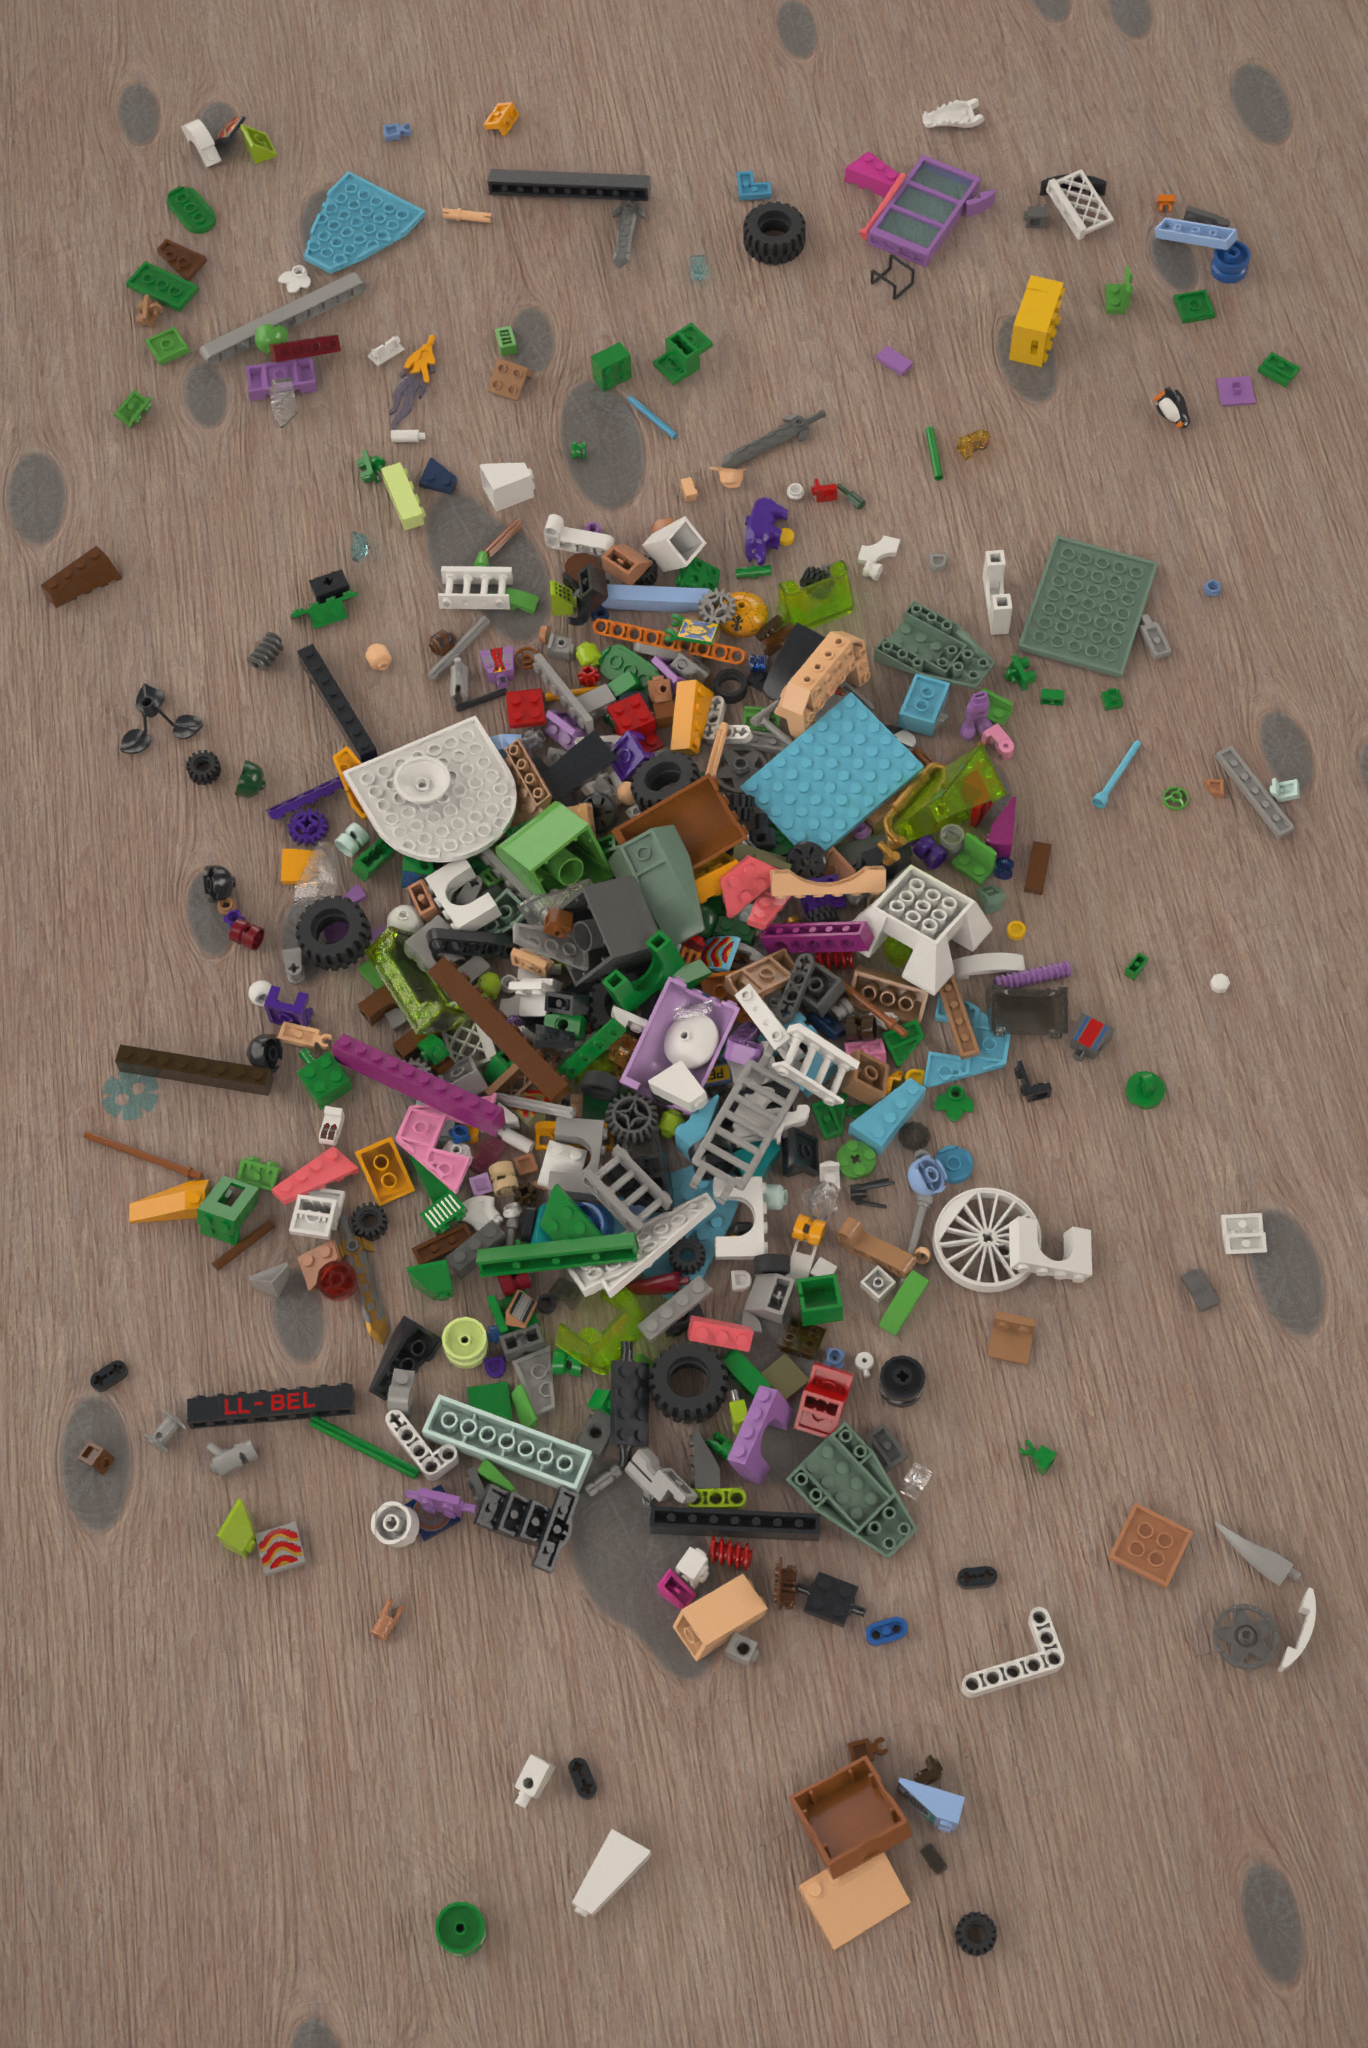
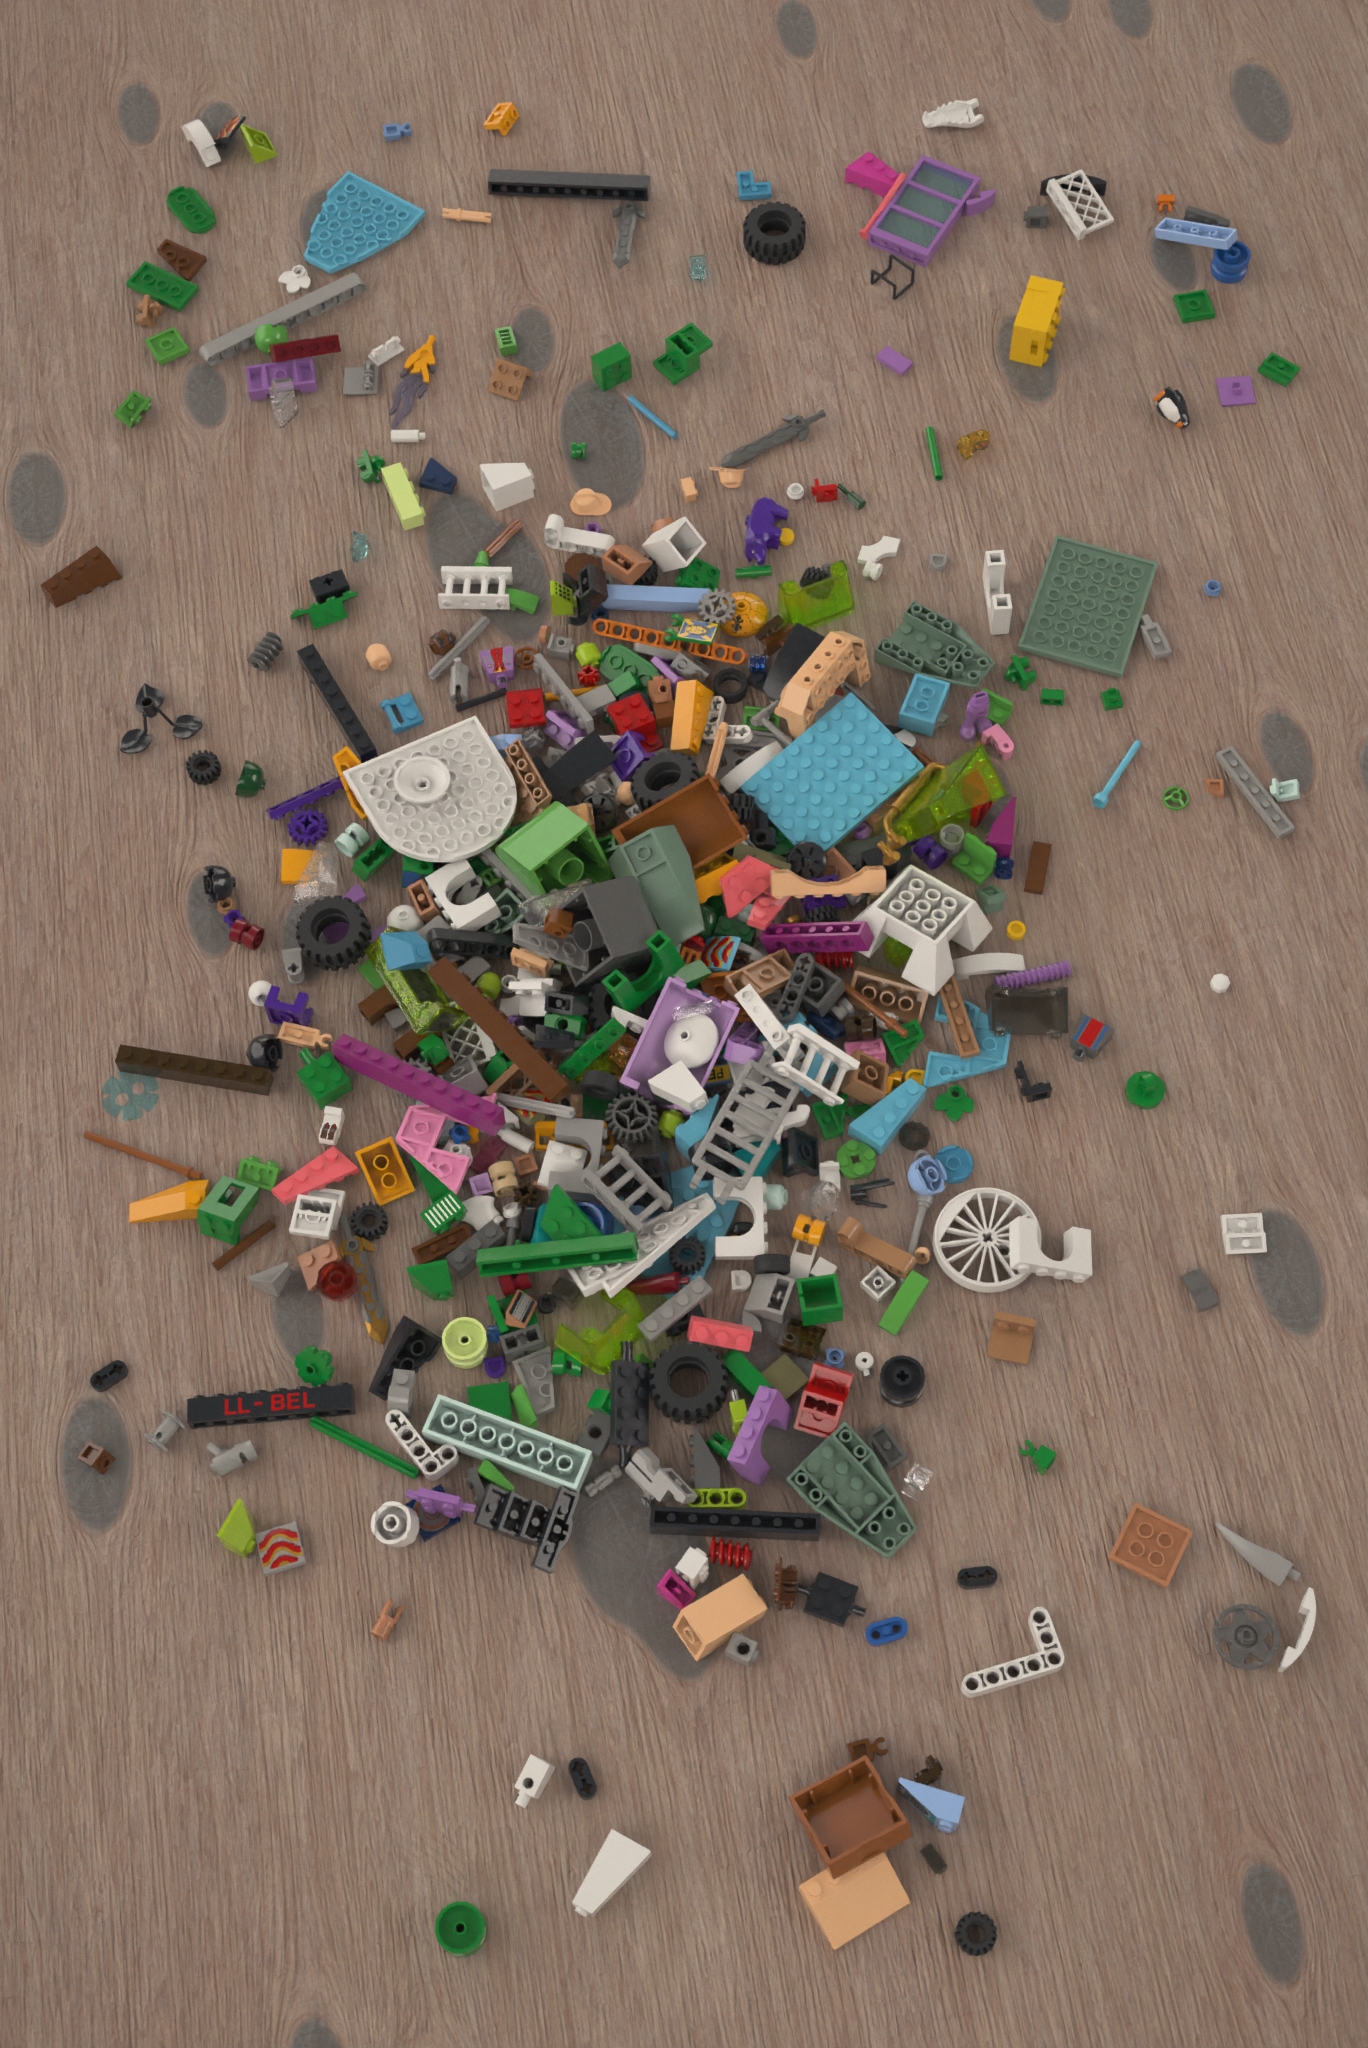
bright green bracket [1105,266,1133,314] -> none
green piece [1124,952,1149,981] -> none
none -> green plant [294,1346,334,1387]
none -> light grey hinge [343,360,378,395]
none -> dark azure plate [380,692,424,734]
none -> dark azure slope [380,931,432,971]
none -> light nougat piece [570,488,612,516]
none -> white slope [719,741,784,793]

